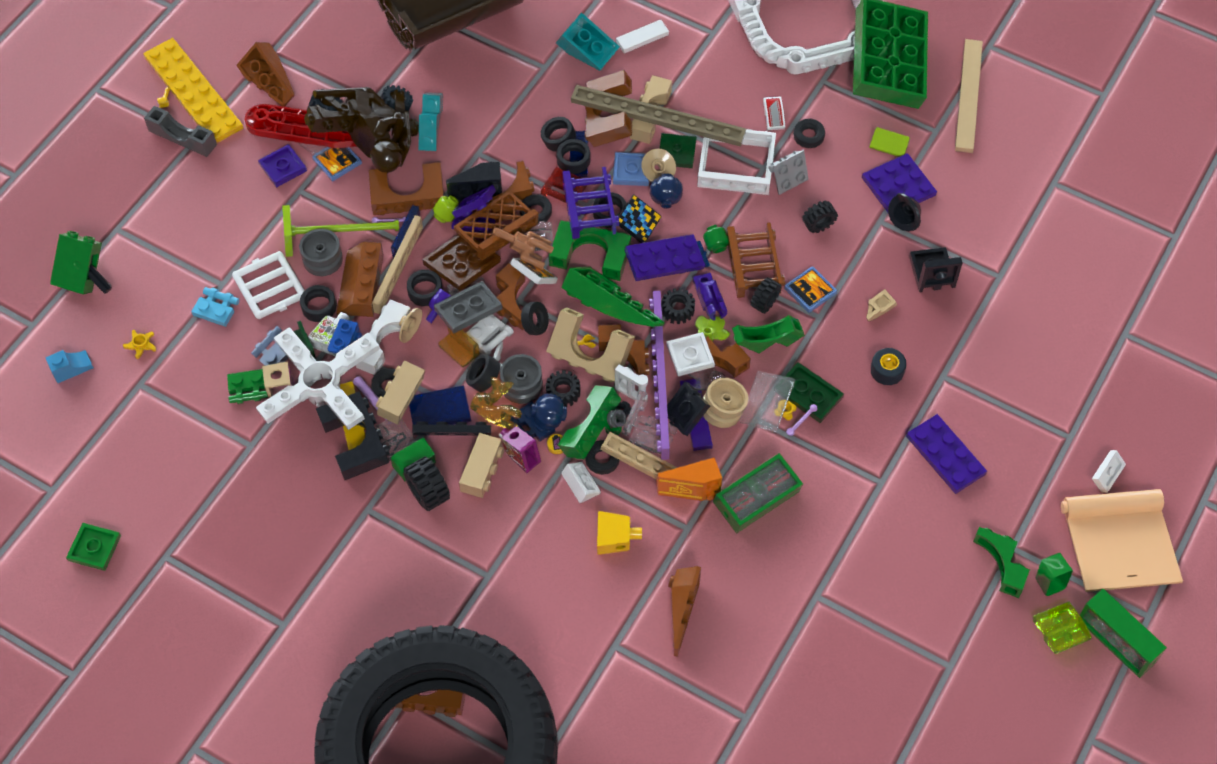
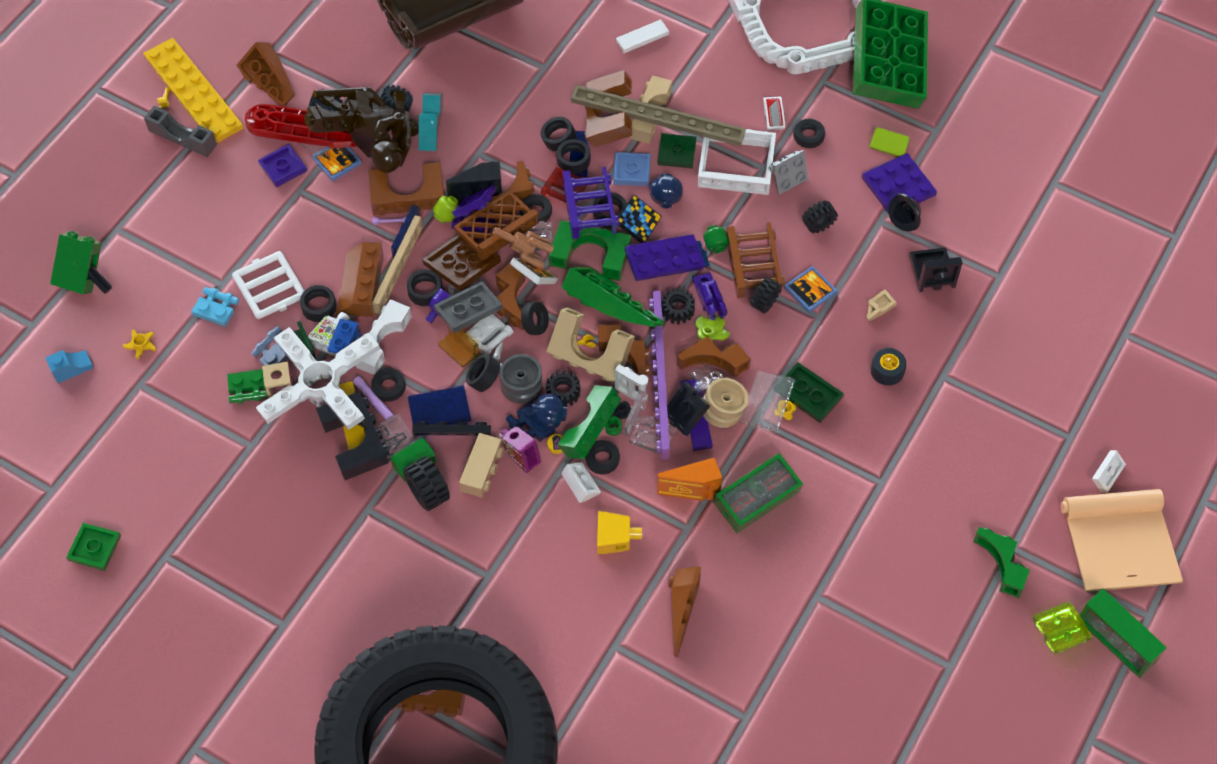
lime tile [282,205,399,257] -> none
dark grey wheel [299,229,343,277] -> none
tan brick [376,360,425,425] -> none
tan dish [399,308,422,343] -> none
clear yellow piece [470,377,522,430] -> none
teal slope [556,12,620,71] -> none
tan tile [600,432,677,480] -> none
dark grey bush [607,410,626,428] -> none
tan dish [641,149,676,182] -> none
white tile [666,332,715,376] -> none
green arch [732,315,805,354] -> none
lavender hinge [786,405,817,436] -> none
dark purple plate [906,414,987,494] -> none
tan tile [955,39,983,153] -> none
green piece [1035,552,1073,596] -> none

